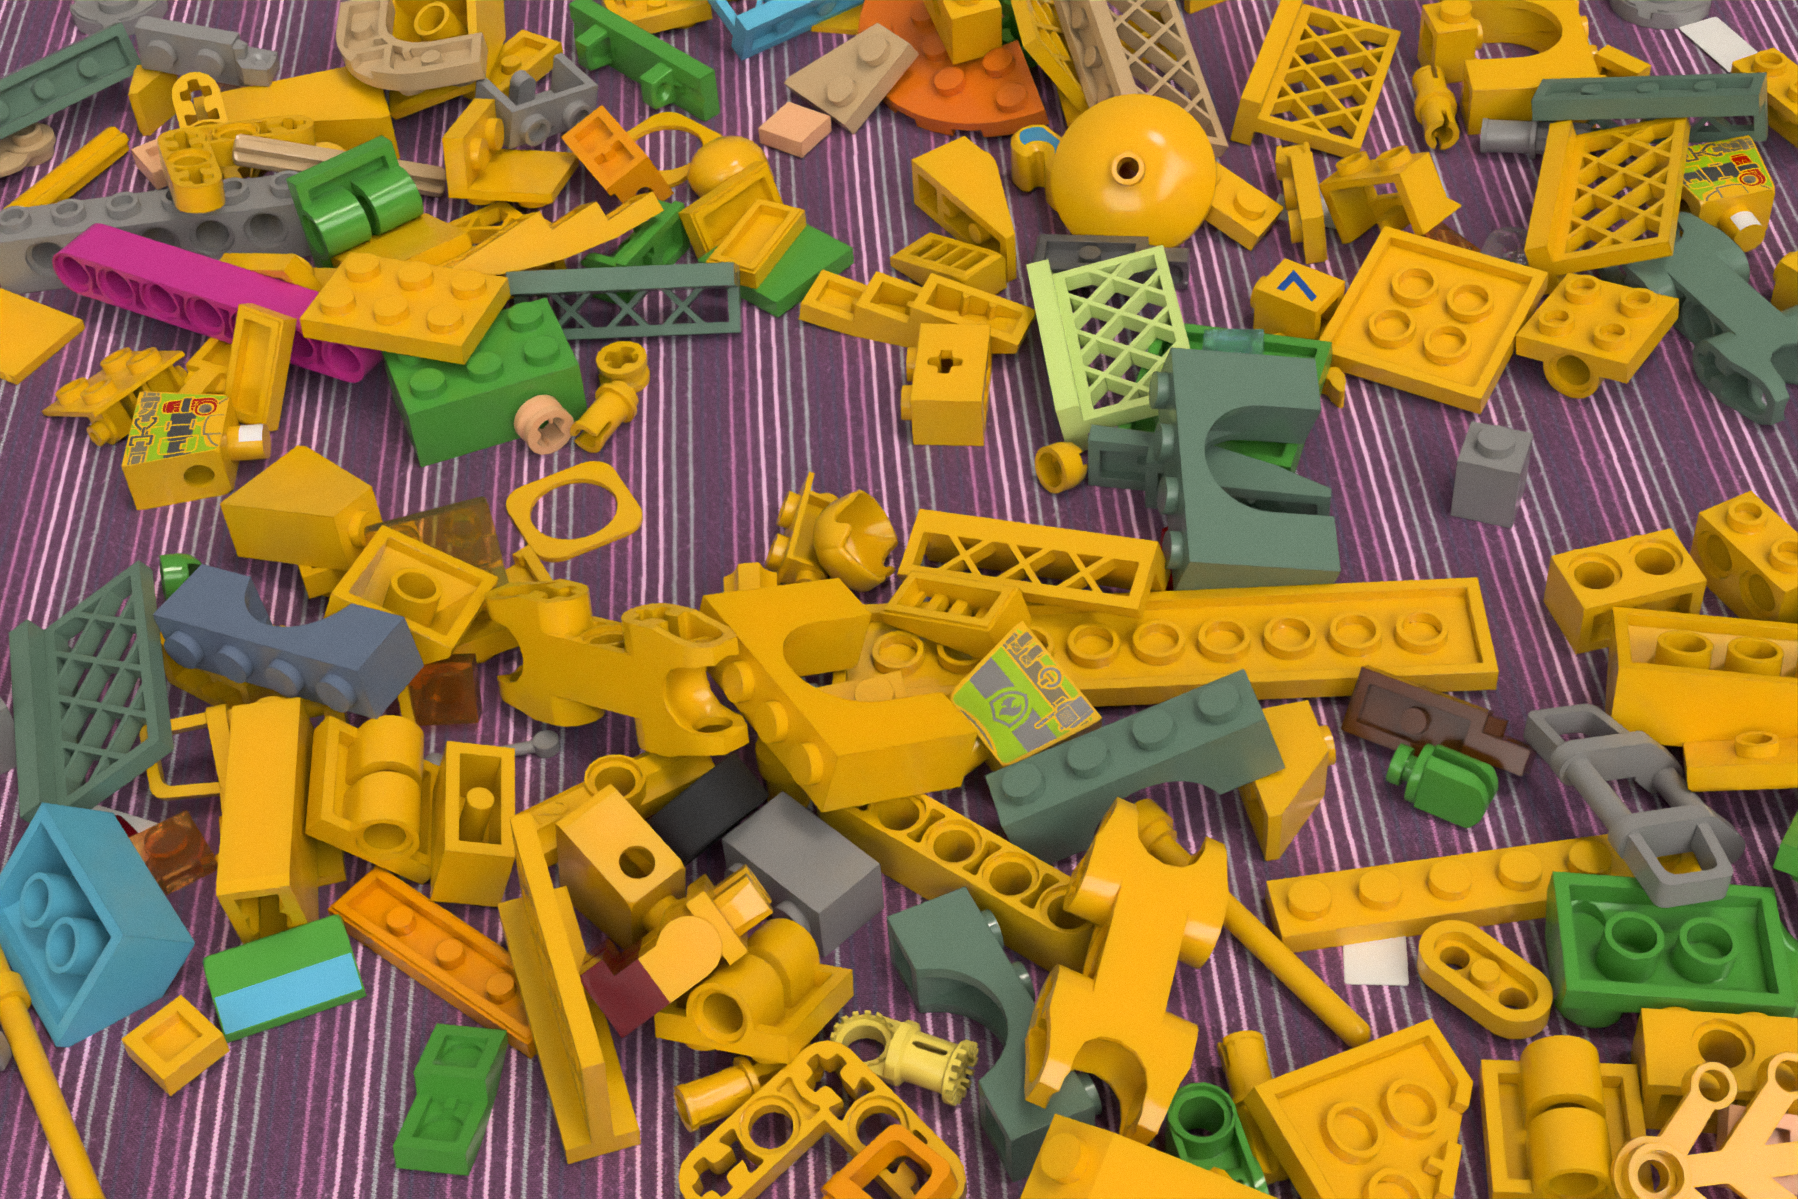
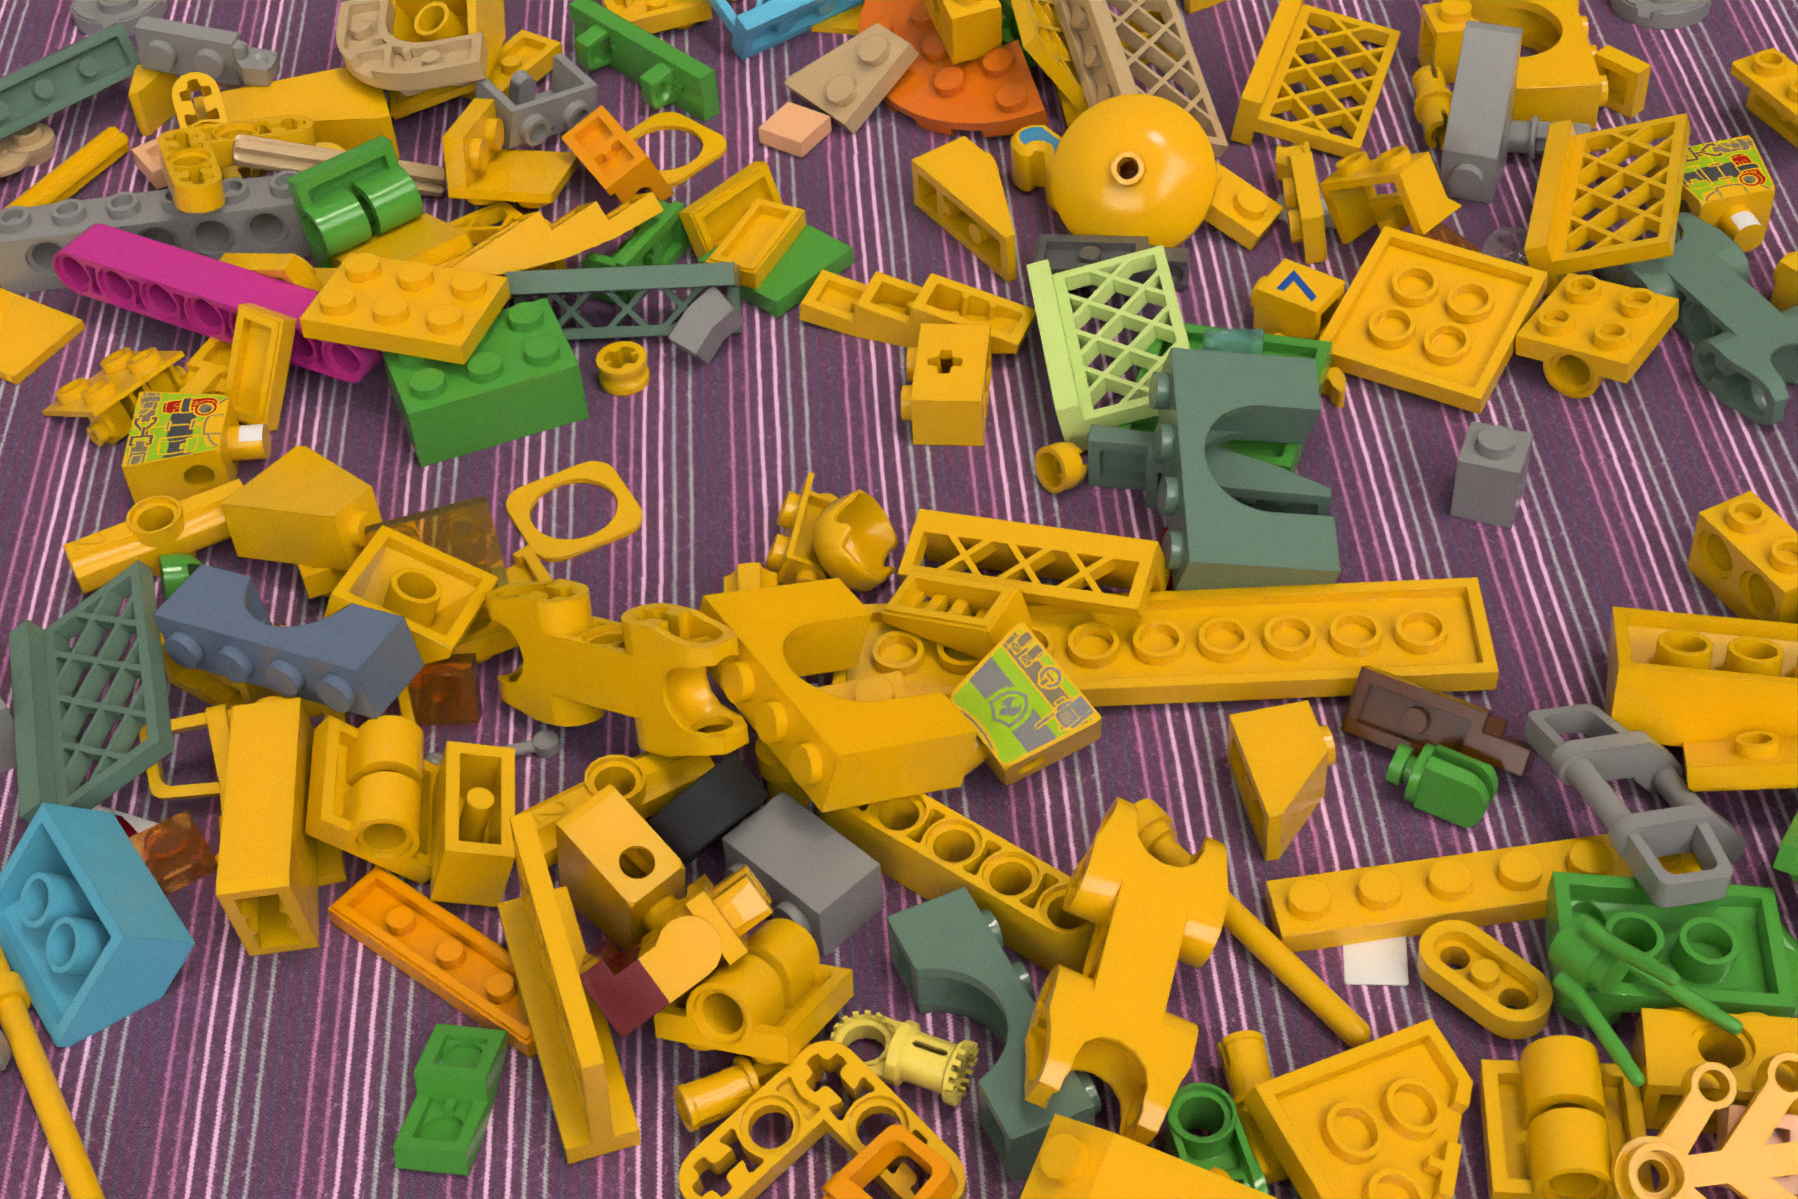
yellow plate [121,995,230,1096] -> none
slope [202,914,367,1043] -> none
light nougat bush [514,394,574,455] -> none
yellow pin [570,380,639,453] -> none
yellow hair [687,136,774,198] -> none
yellow slope [890,232,1007,295] -> none
sand green arch [985,669,1285,865] -> none
sand green fence [1531,72,1768,143] -> none
yellow brick [1543,528,1707,655] -> none
white sticker [1679,17,1758,73] -> none
none -> yellow piece [63,479,243,595]
none -> light grey piece [668,286,746,365]
none -> light grey slope [1440,20,1523,204]
none -> bright green plant [1548,914,1743,1087]

